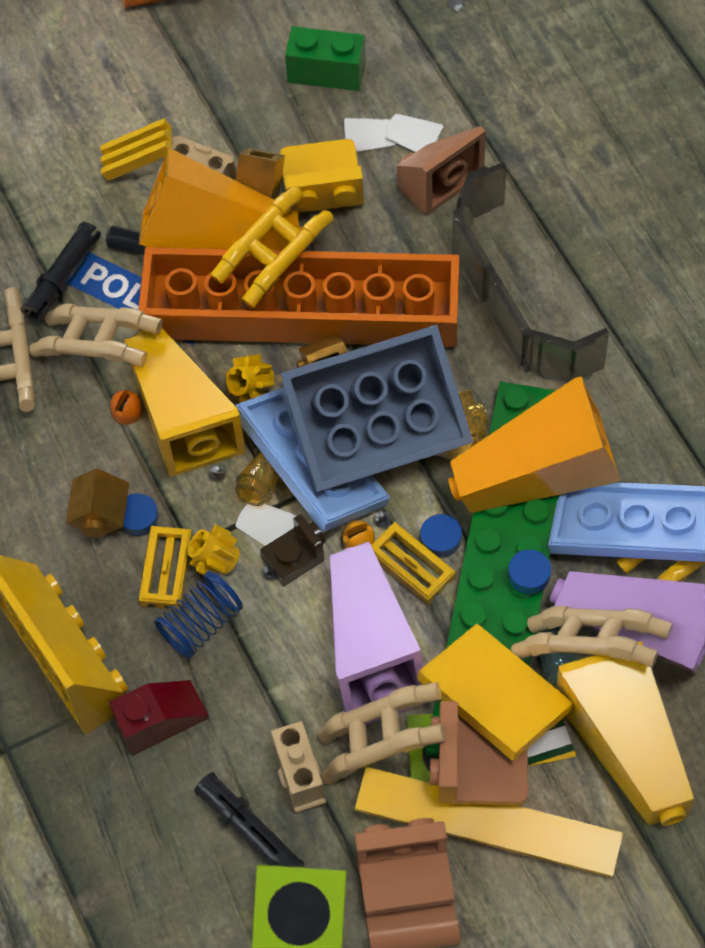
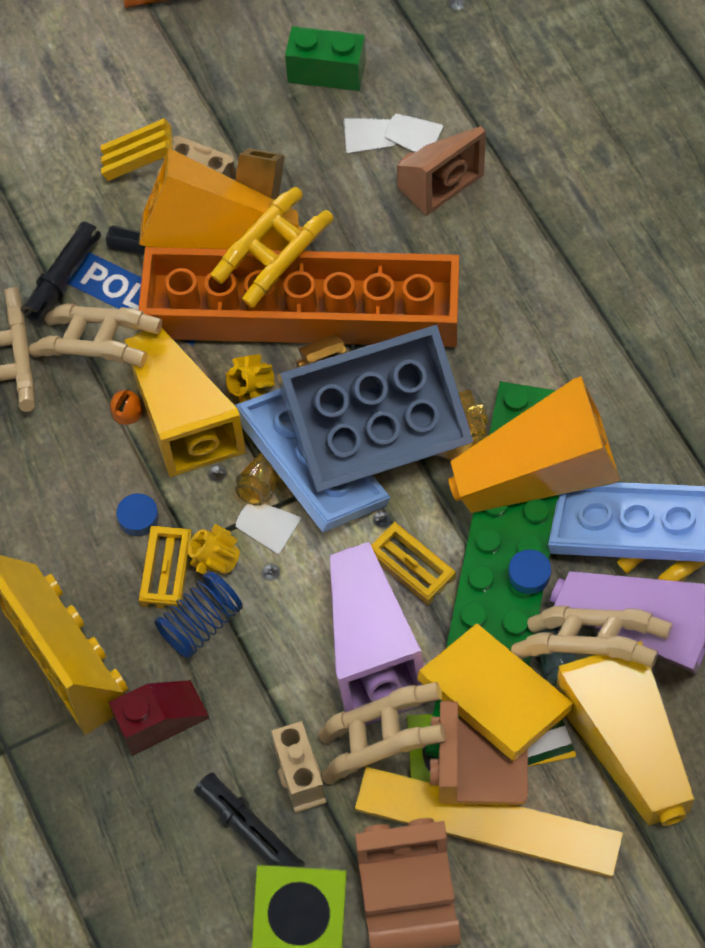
pearl gold brick [66,468,129,538] -> none
dark brown bracket [260,514,326,587] -> none
yellow bracket [280,139,364,213] -> none
light orange hinge [342,520,375,549] -> none
blue tile [420,514,462,557] -> none
clear smoke windscreen [452,162,609,385] -> none

